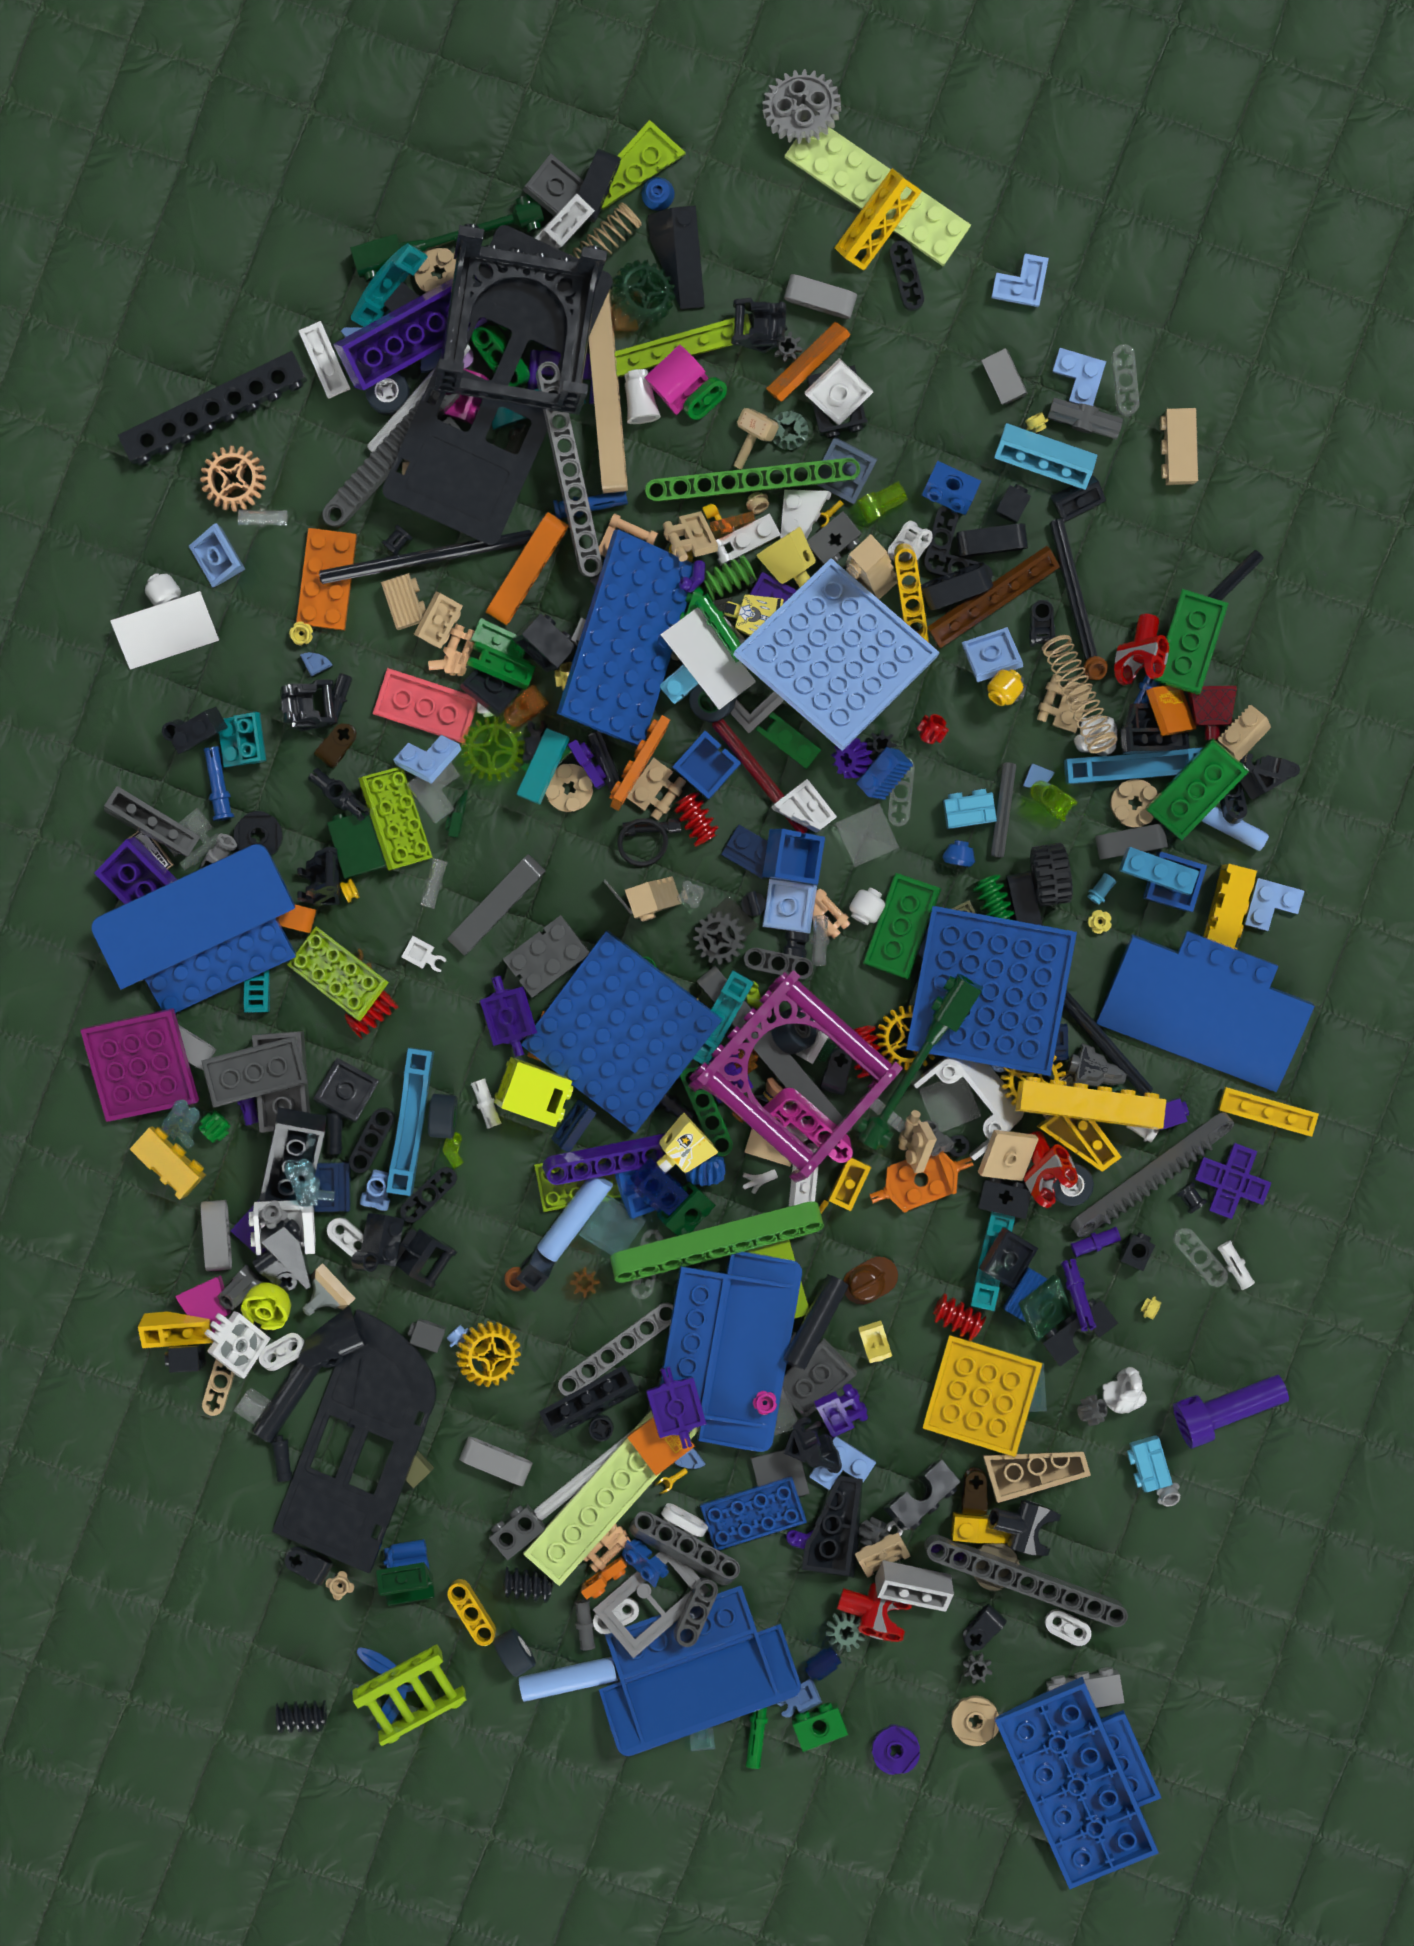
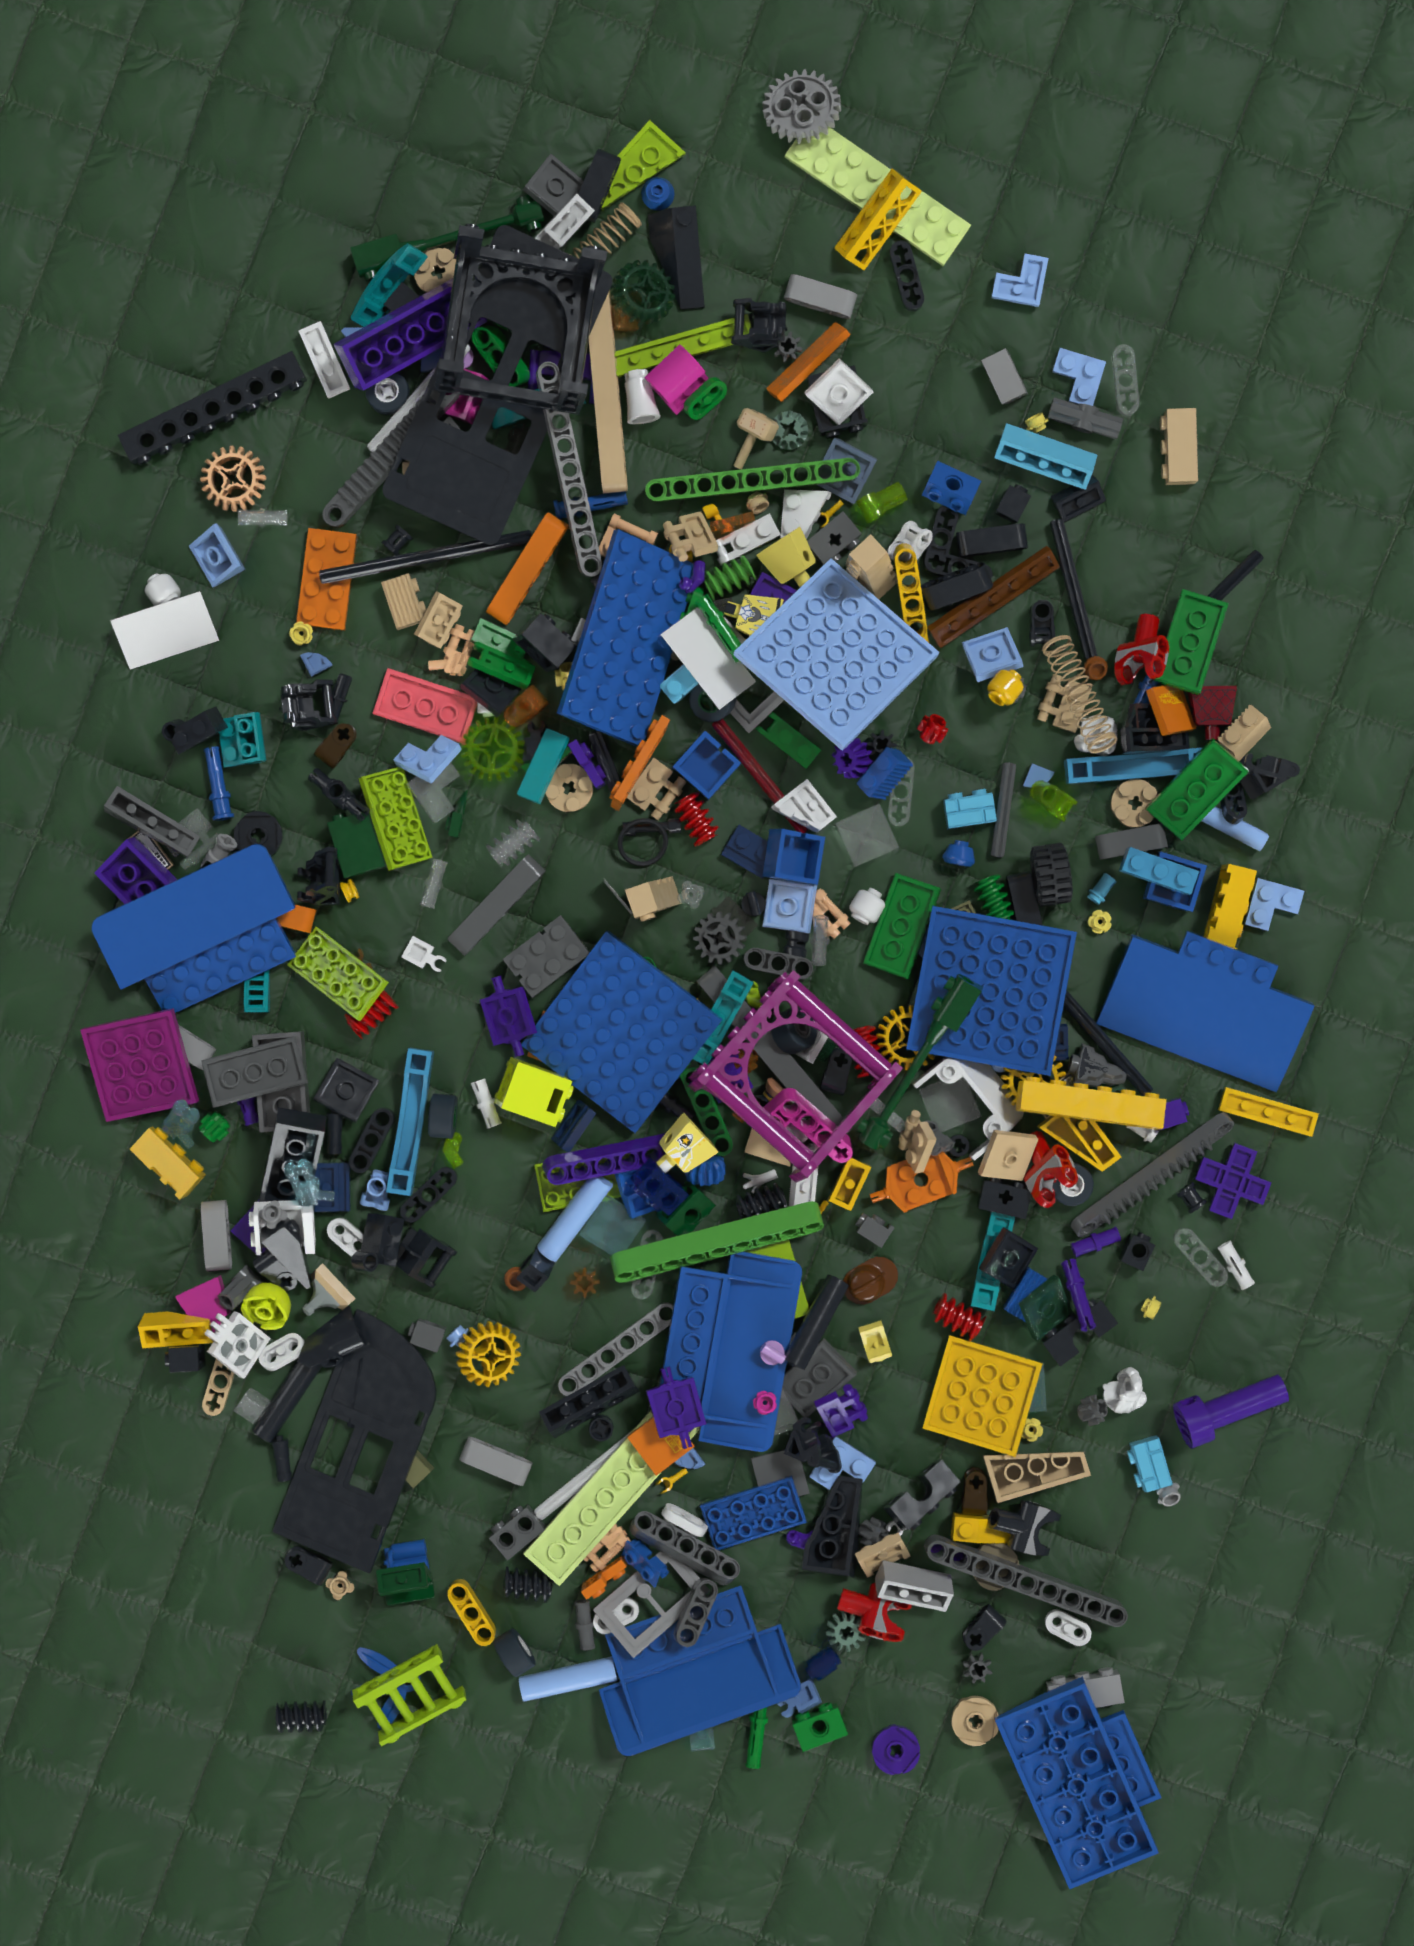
none -> clear piece [486,819,540,869]
none -> black piece [736,1183,788,1219]
none -> lavender plate [760,1340,786,1365]
none -> dark grey brick [855,1213,894,1248]
none -> light yellow plate [1022,1418,1043,1442]

